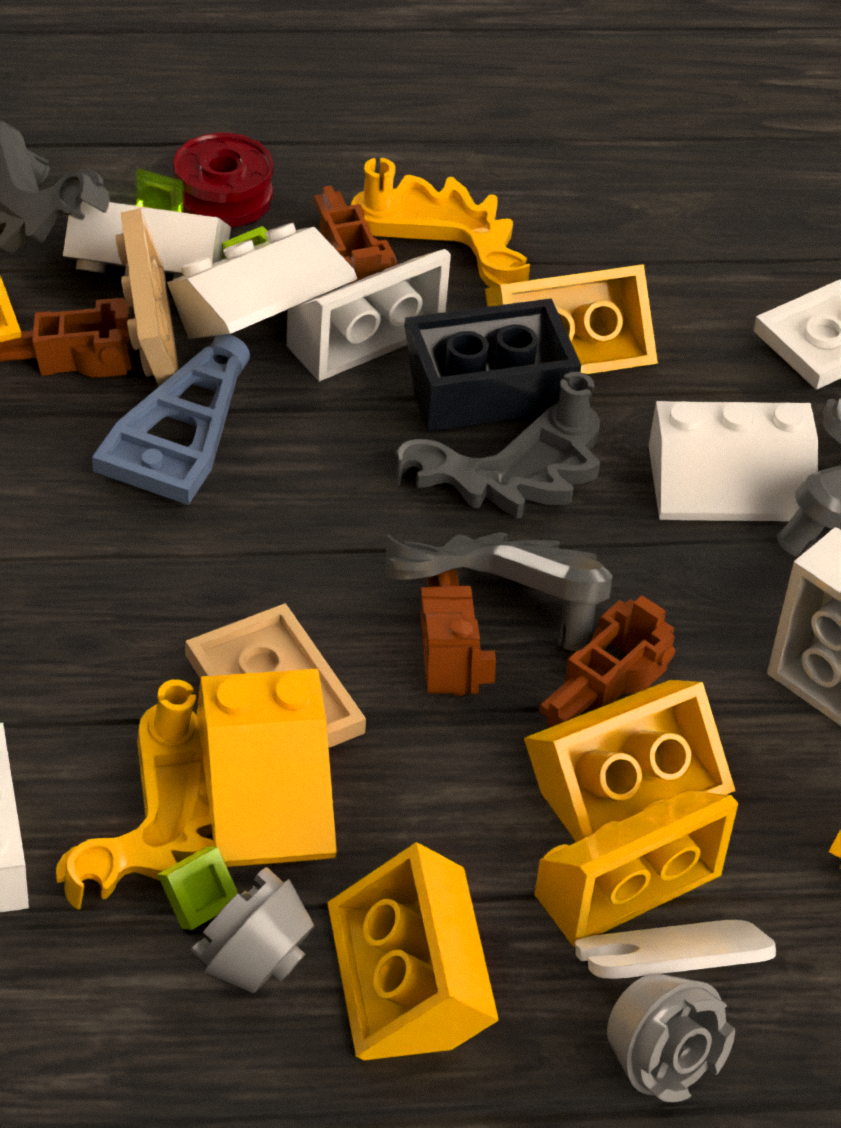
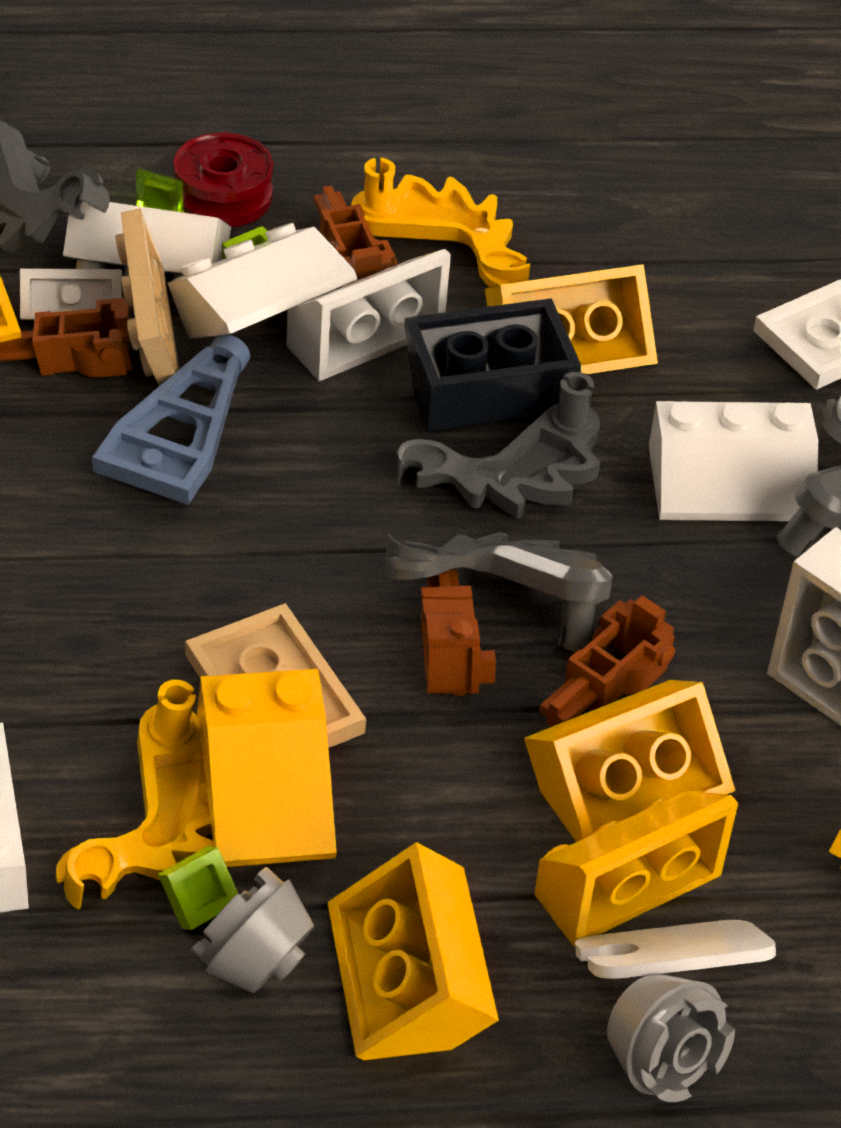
none -> white plate [20,269,122,320]

